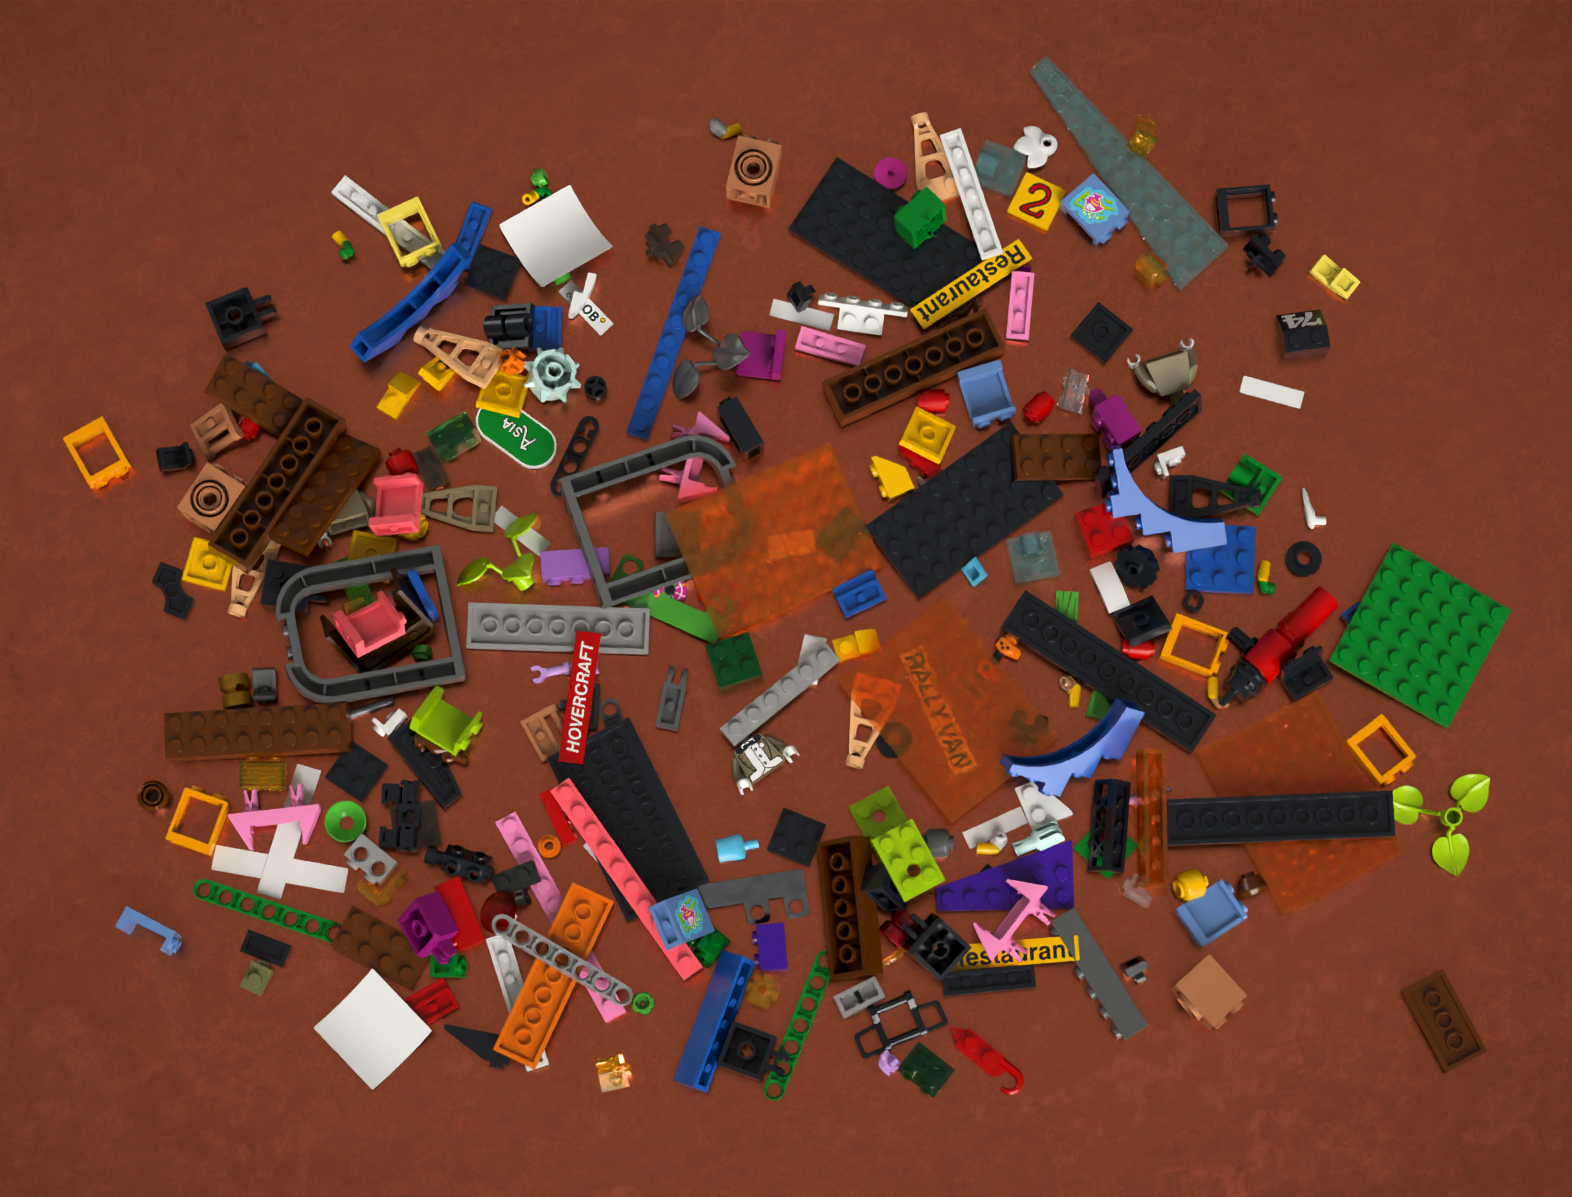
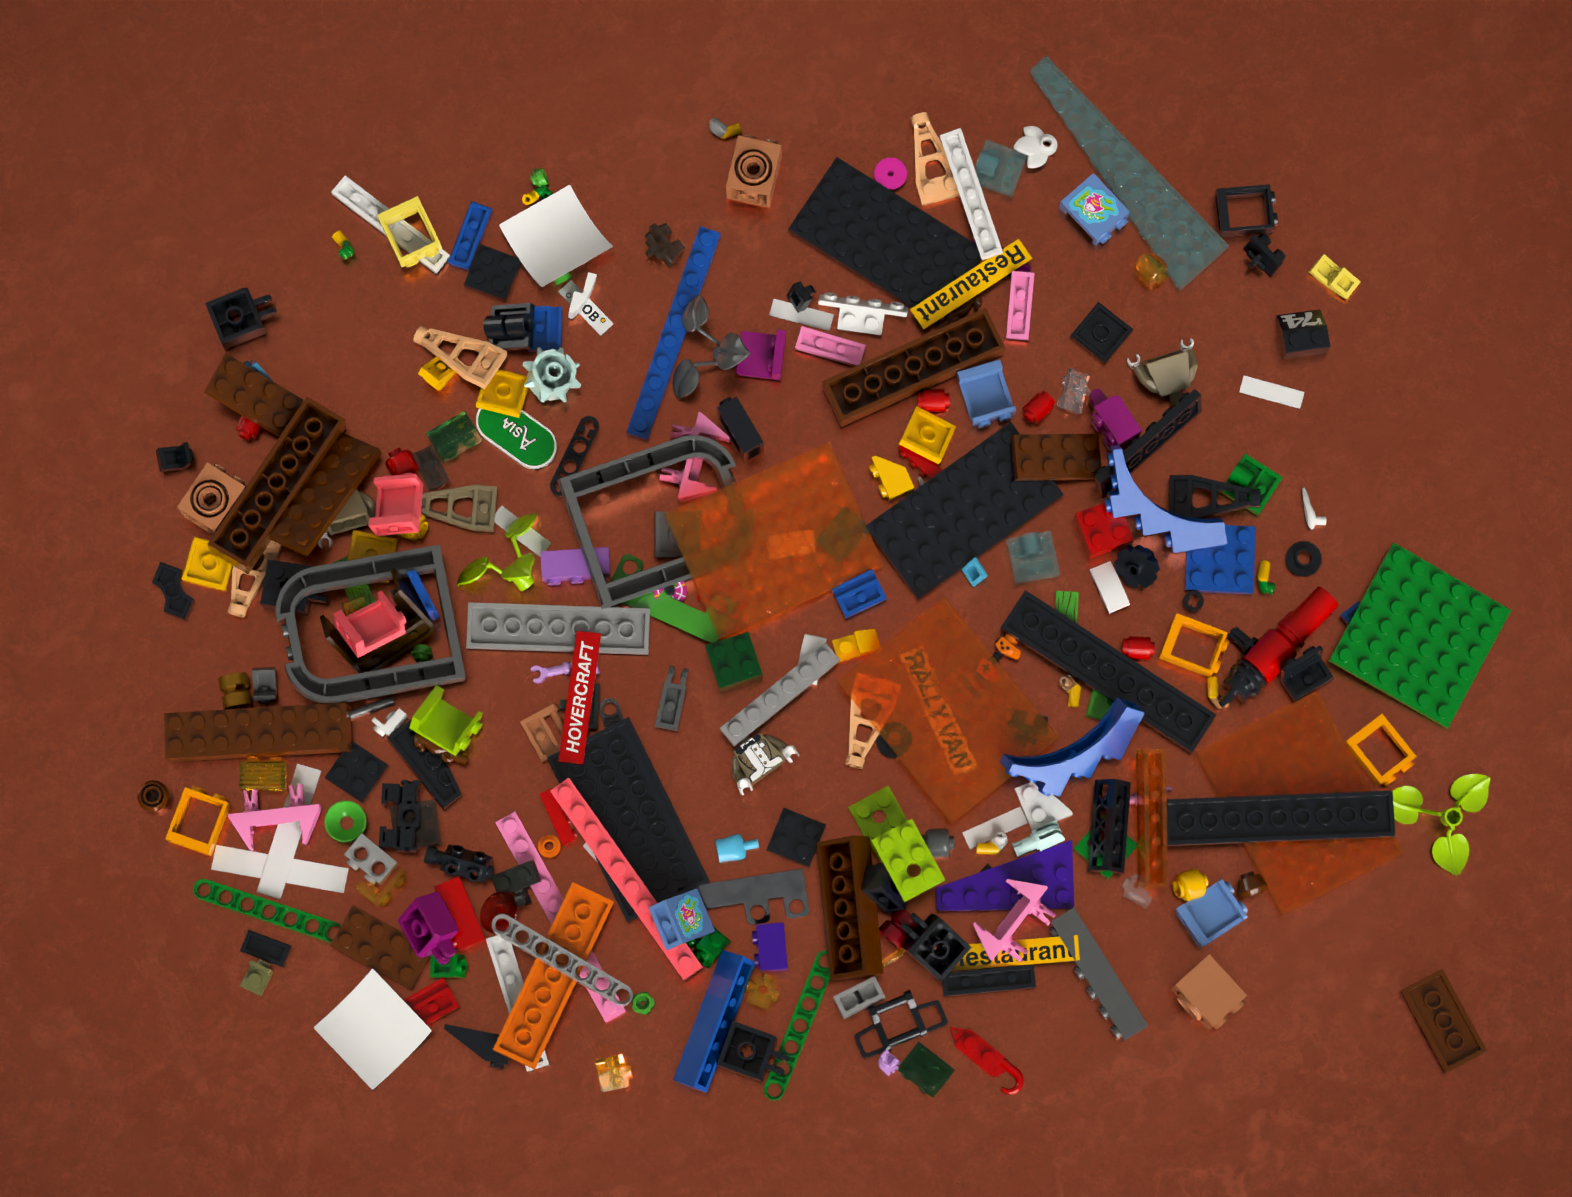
light orange window [63,416,132,489] -> none
medium blue panel [115,906,182,956] -> none
nougat plate [190,403,244,460] -> none
blue arch [349,241,471,363] -> none
yellow slope [377,371,420,420] -> none
orange gear [498,347,526,377] -> none
black wheel [584,376,607,402] -> none
green brick [894,187,947,249] -> none
yellow tile [1007,172,1066,231] -> none
black tile [1111,595,1172,648] -> none
black tile [1120,955,1149,984] -> none
clear yellow bracket [1125,115,1158,159] -> none
white bracket [1153,446,1185,479] -> none

